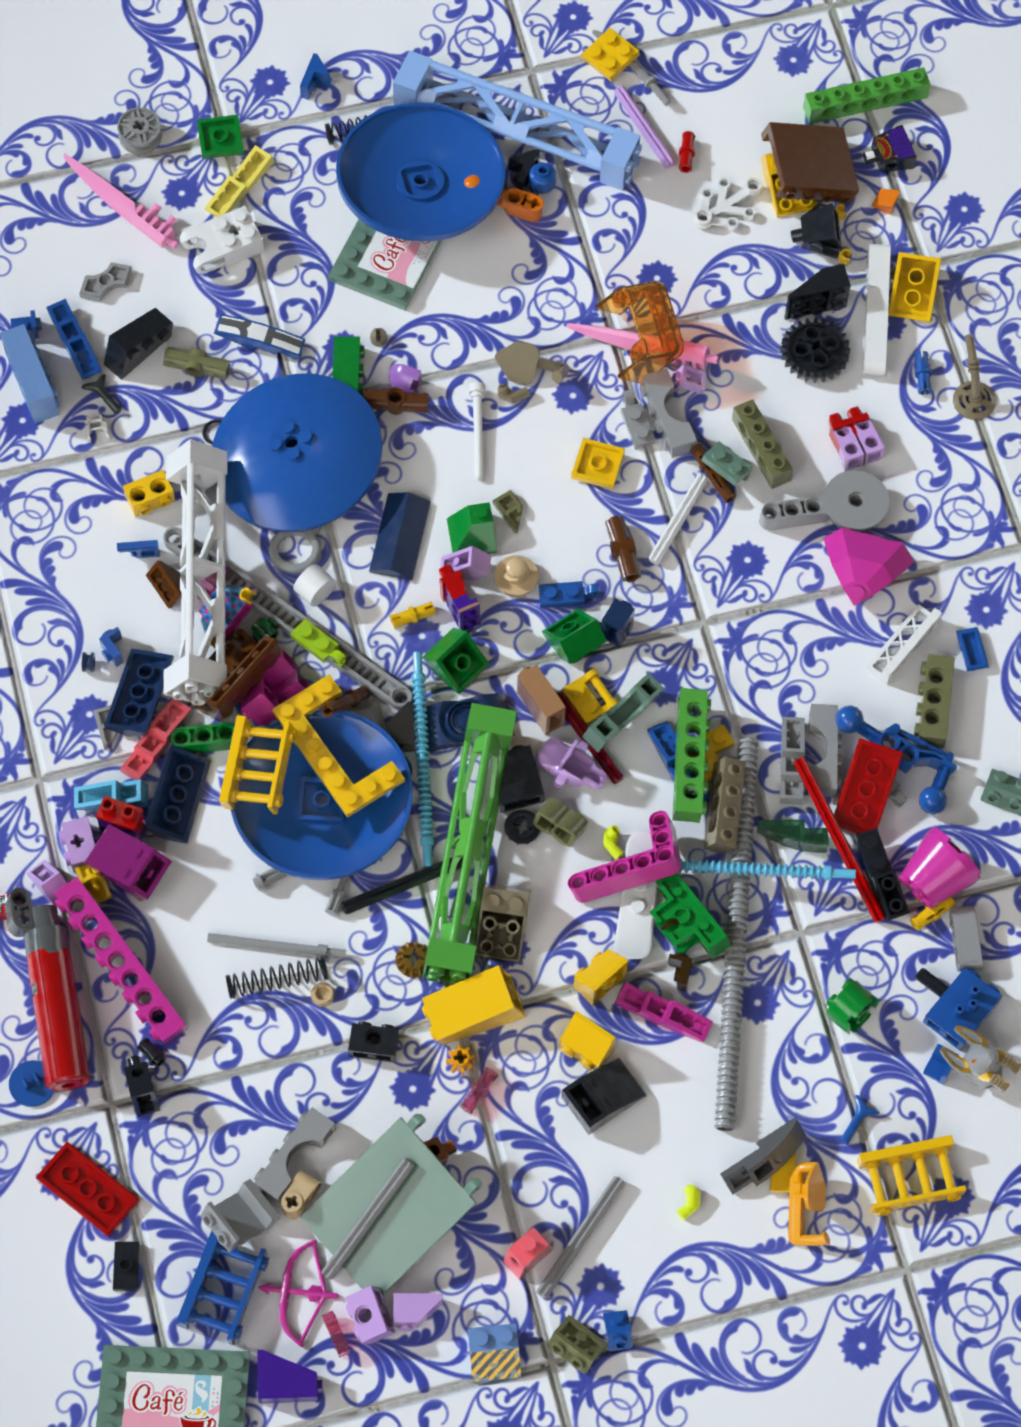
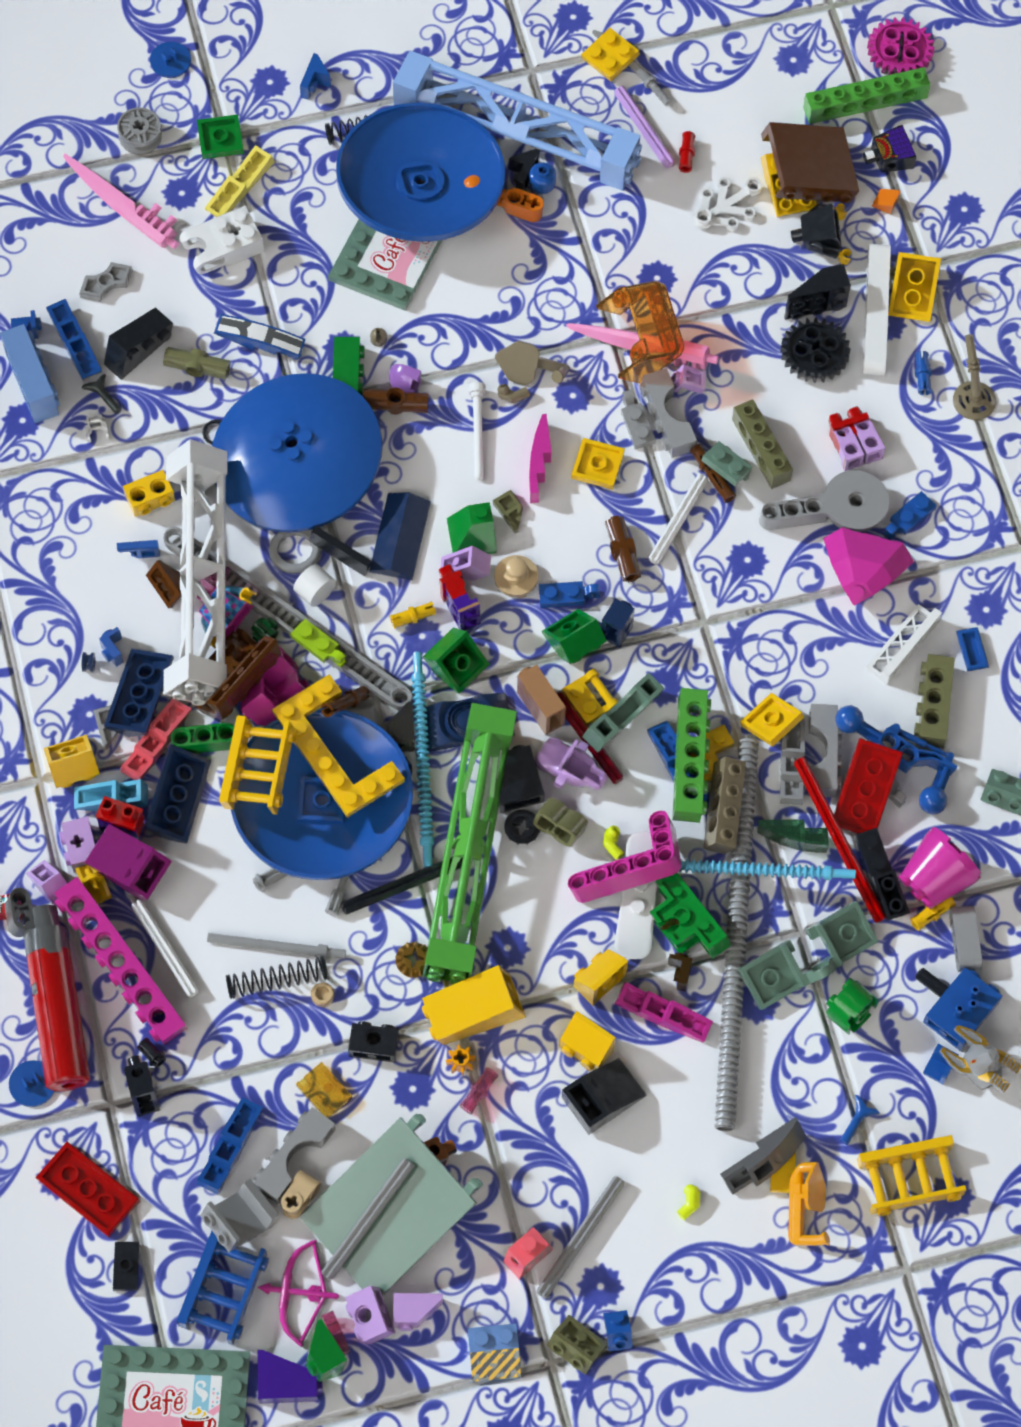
dark tan slope [475,884,531,962] -> none
none -> yellow slope [43,734,100,788]
none -> white axle [131,900,199,998]
none -> blue piece [150,42,191,78]
none -> blue slope [197,1097,263,1195]
none -> clear yellow plate [296,1062,353,1119]
none -> green slope [306,1318,347,1382]
none -> black tile [309,526,371,576]
none -> dark pink slope [529,414,551,503]
none -> sand green plate [738,901,879,1010]
none -> yellow plate [740,693,804,747]
none -> dark pink gear [867,17,935,75]
none -> blue plate [884,491,937,540]

